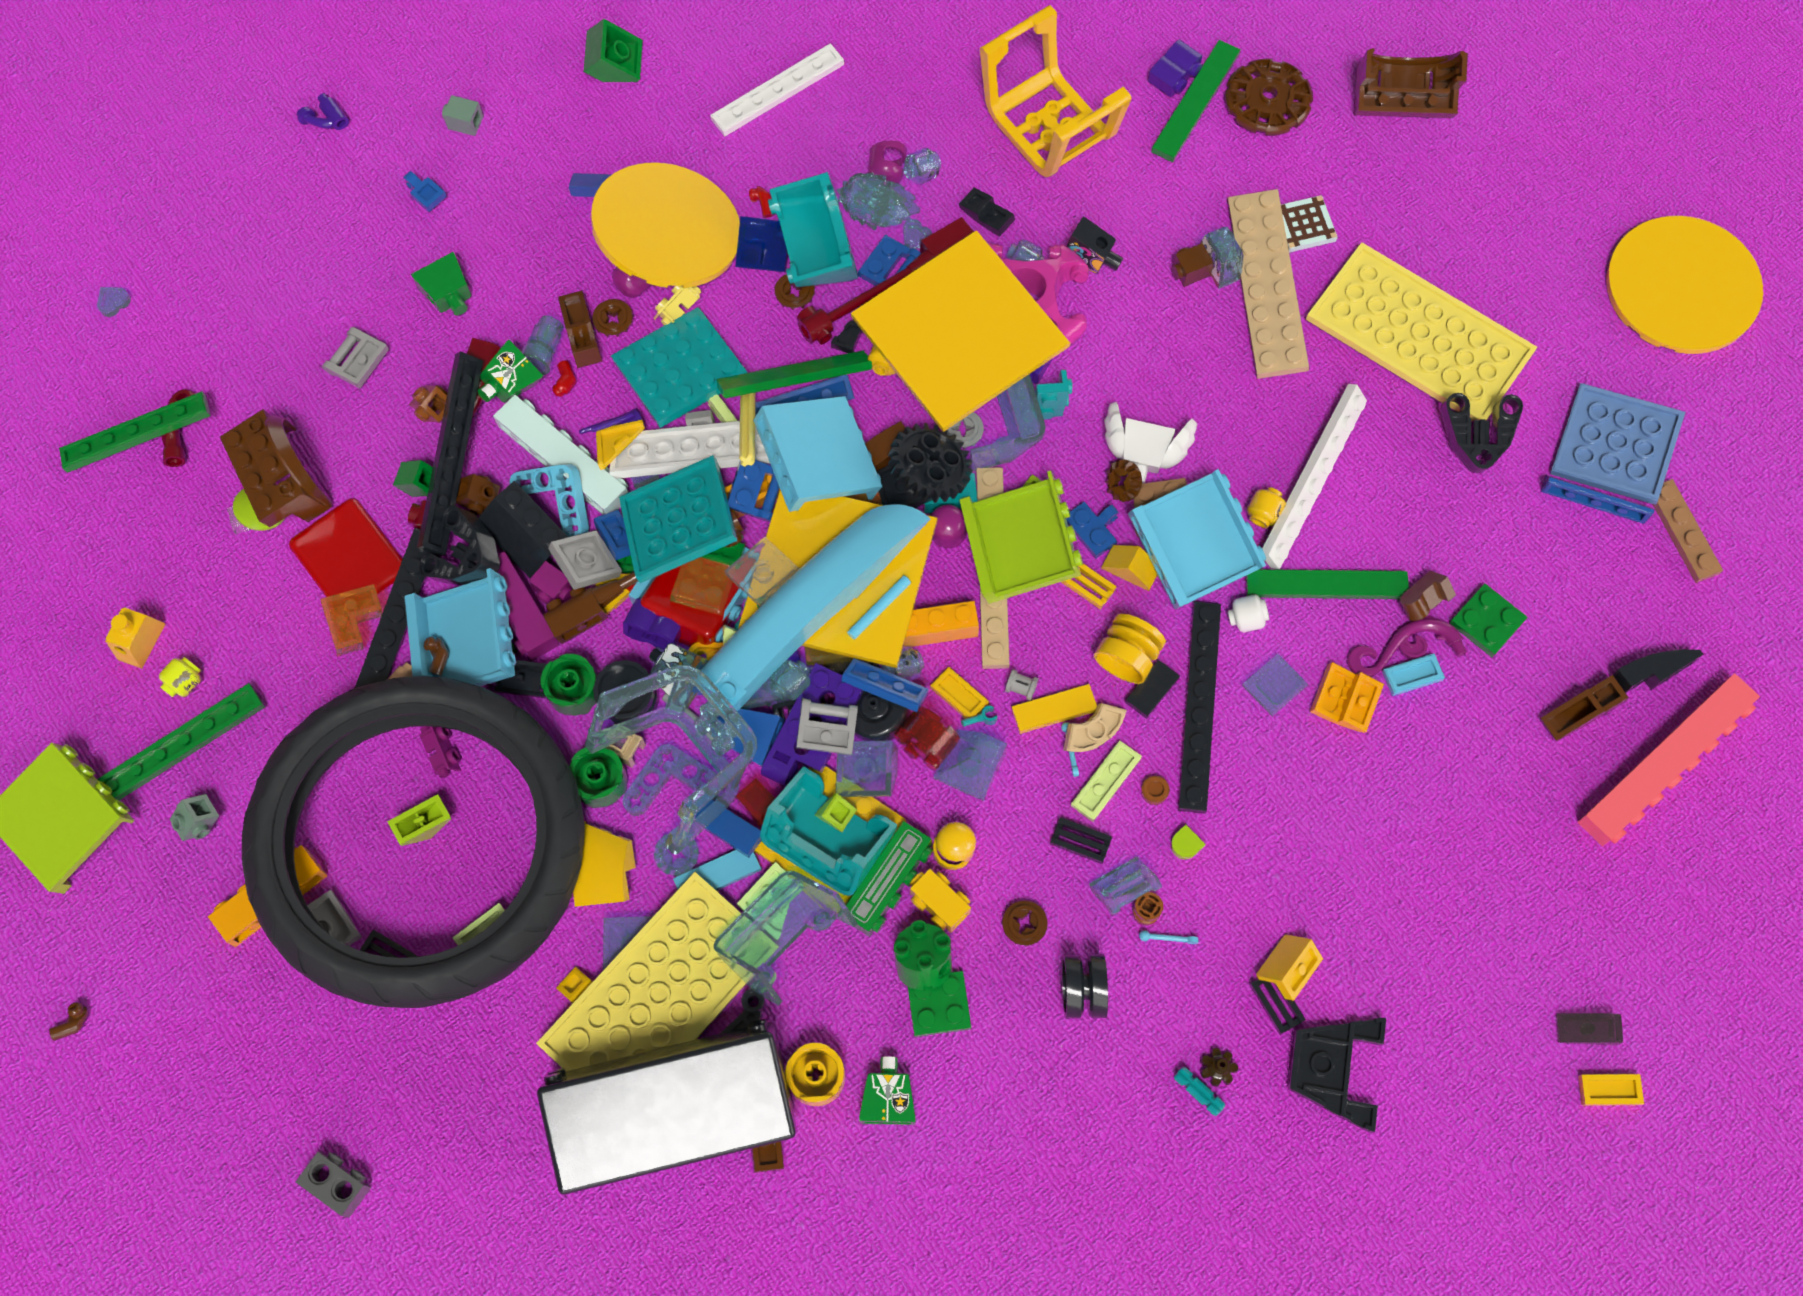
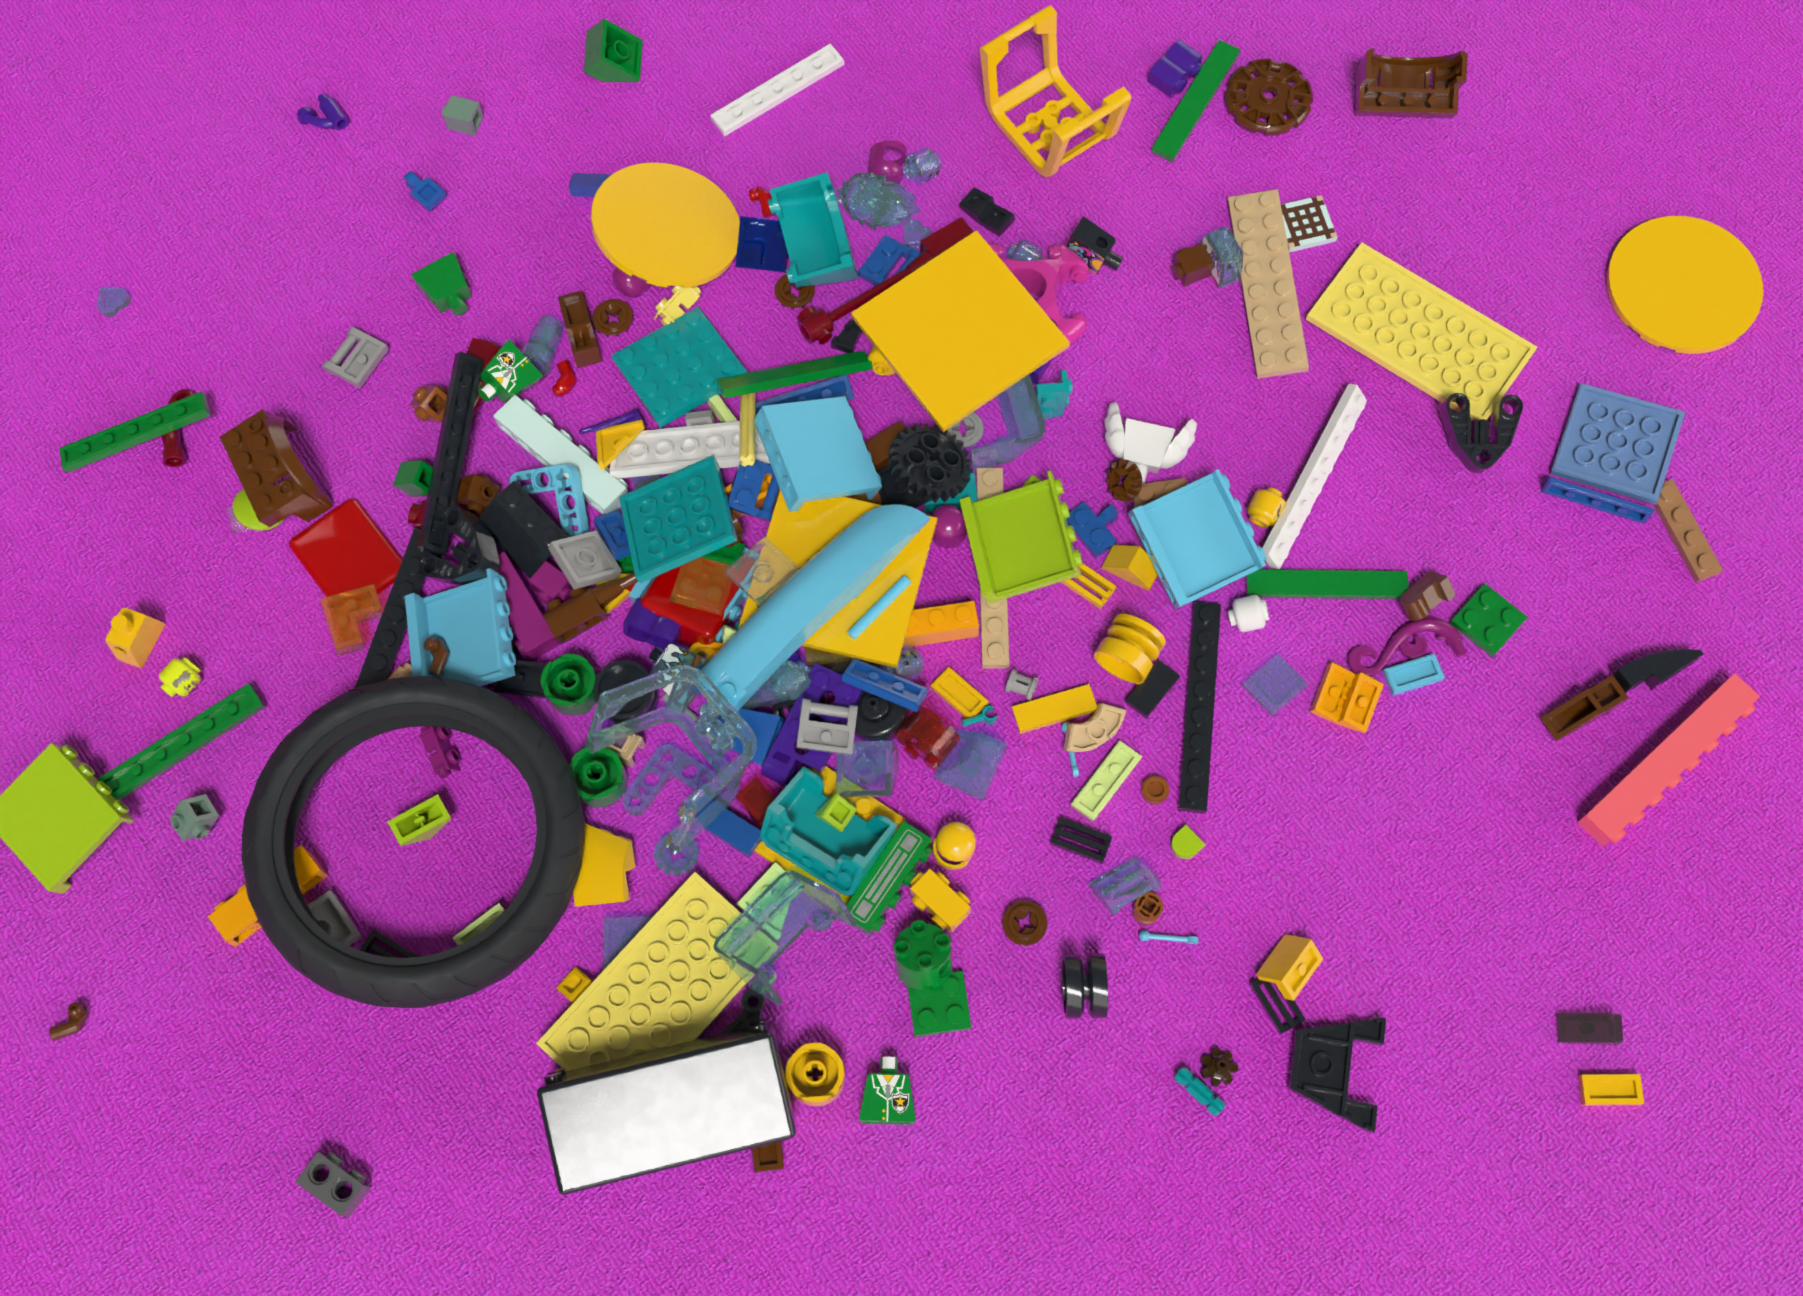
medium azure tile [673,850,762,891] -> none

